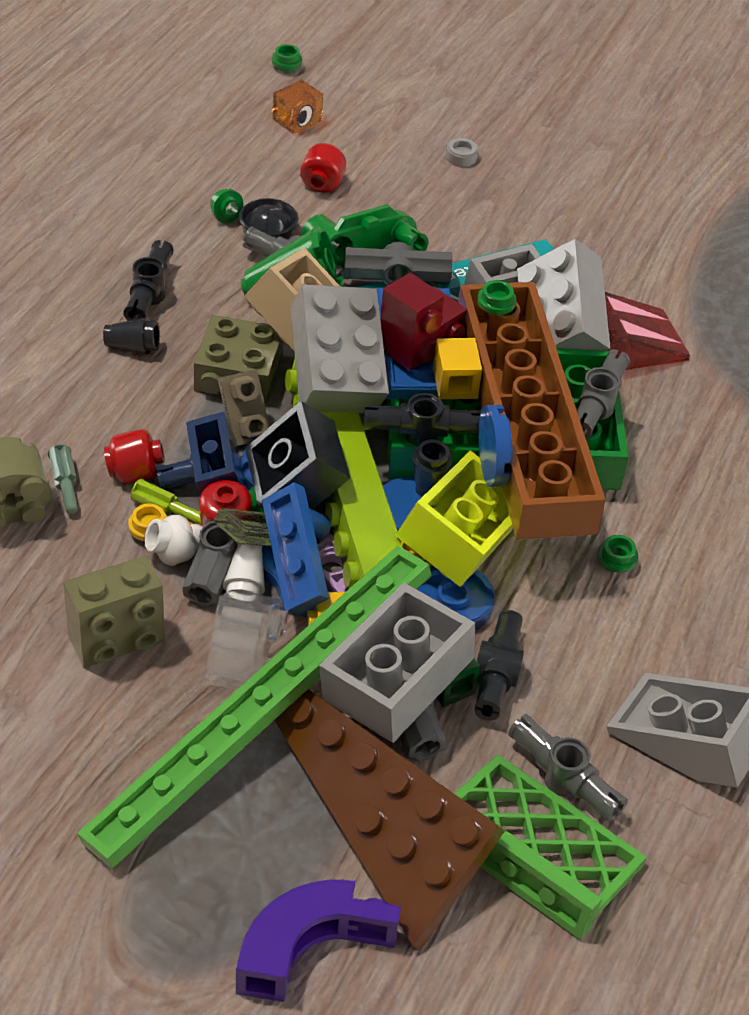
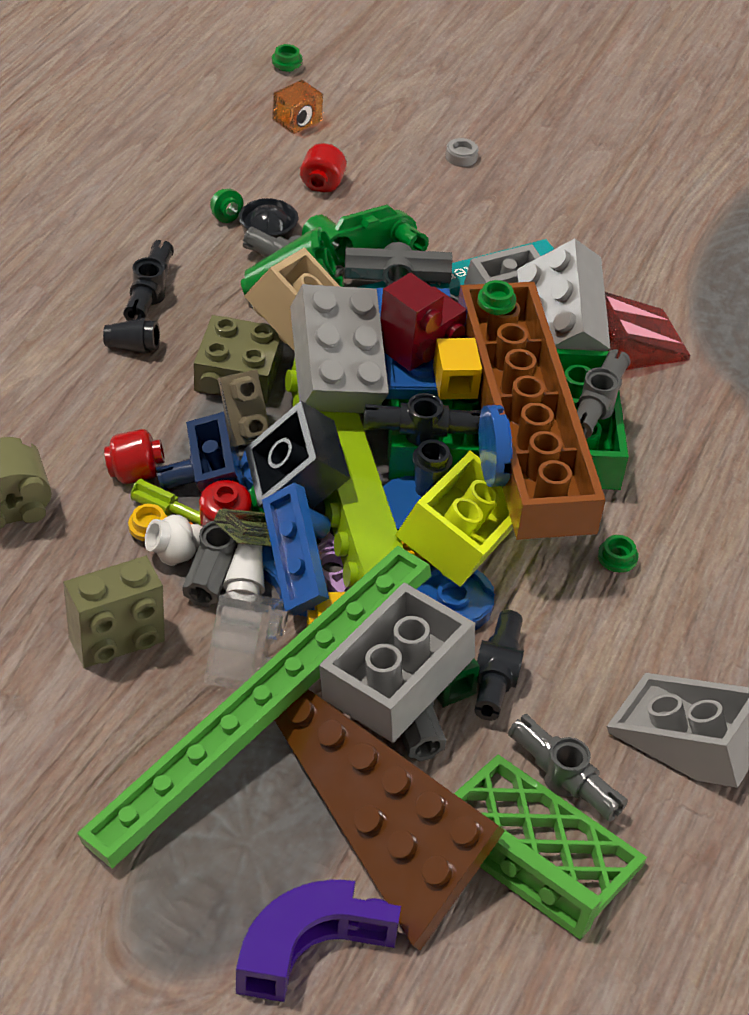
sand green axle [48,444,78,514] -> none

